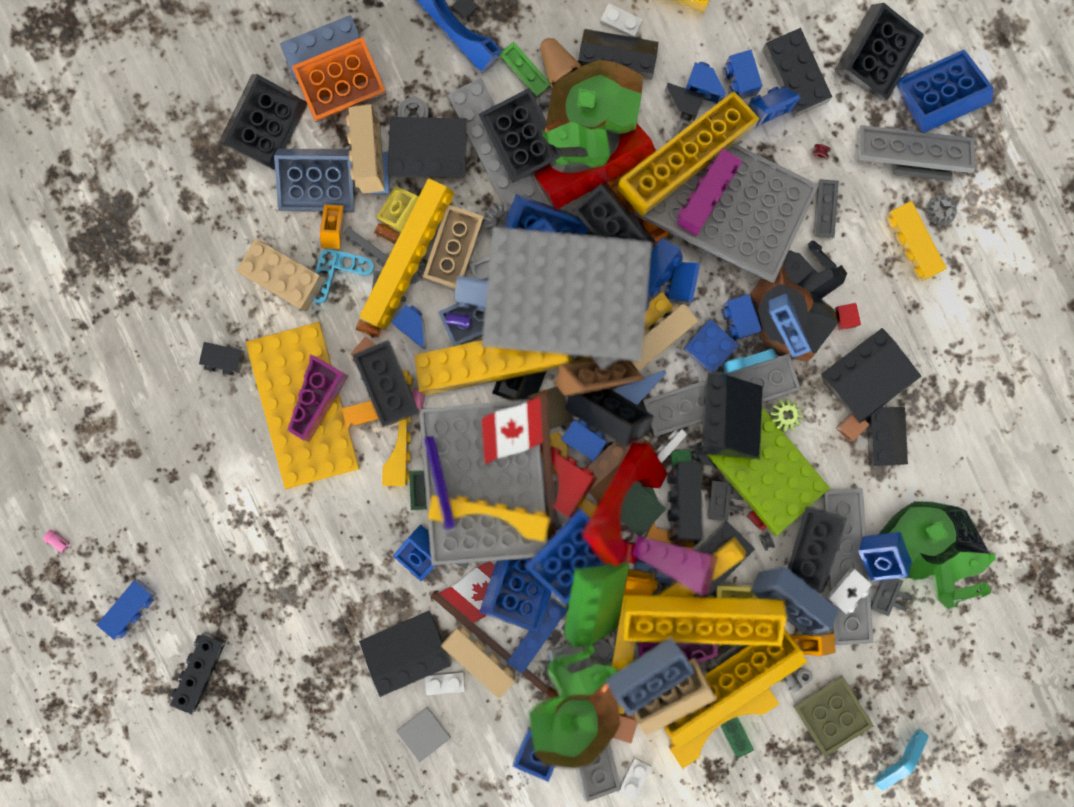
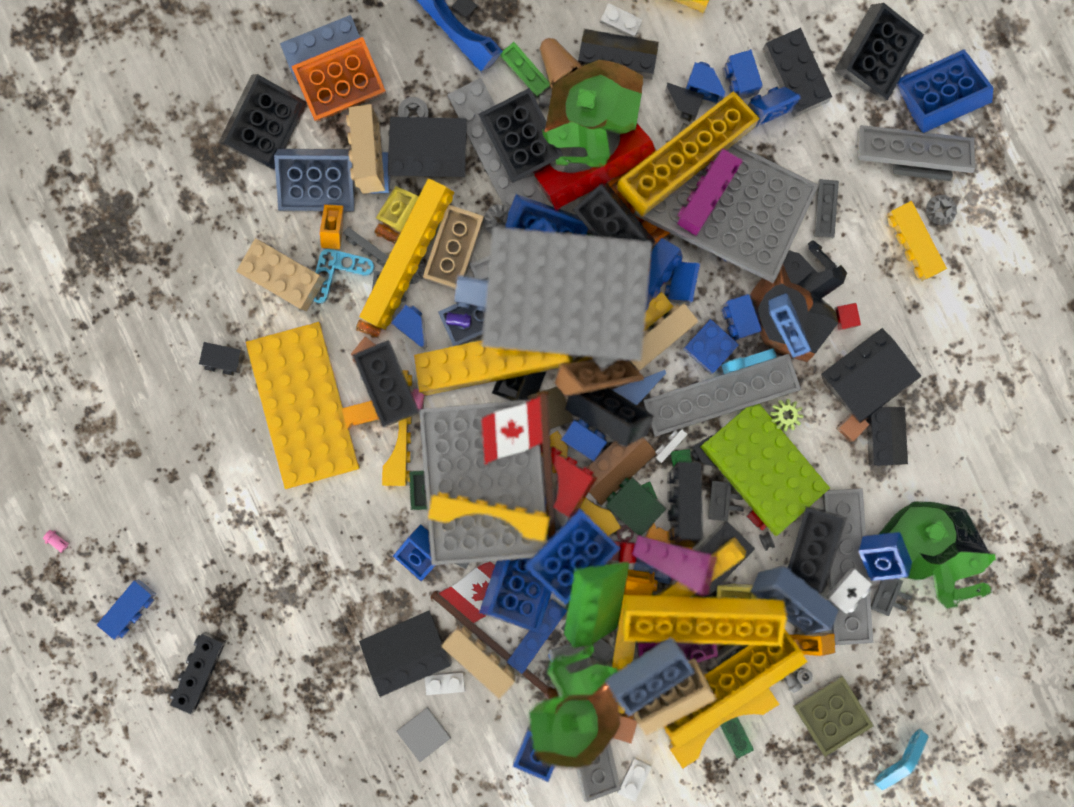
magenta wedge [287,354,348,442] -> none
dark purple axle [424,436,456,529] -> none
red arch [582,443,668,565] -> none
black slope [701,373,763,459] -> none
dark red bush [812,144,831,159] -> none

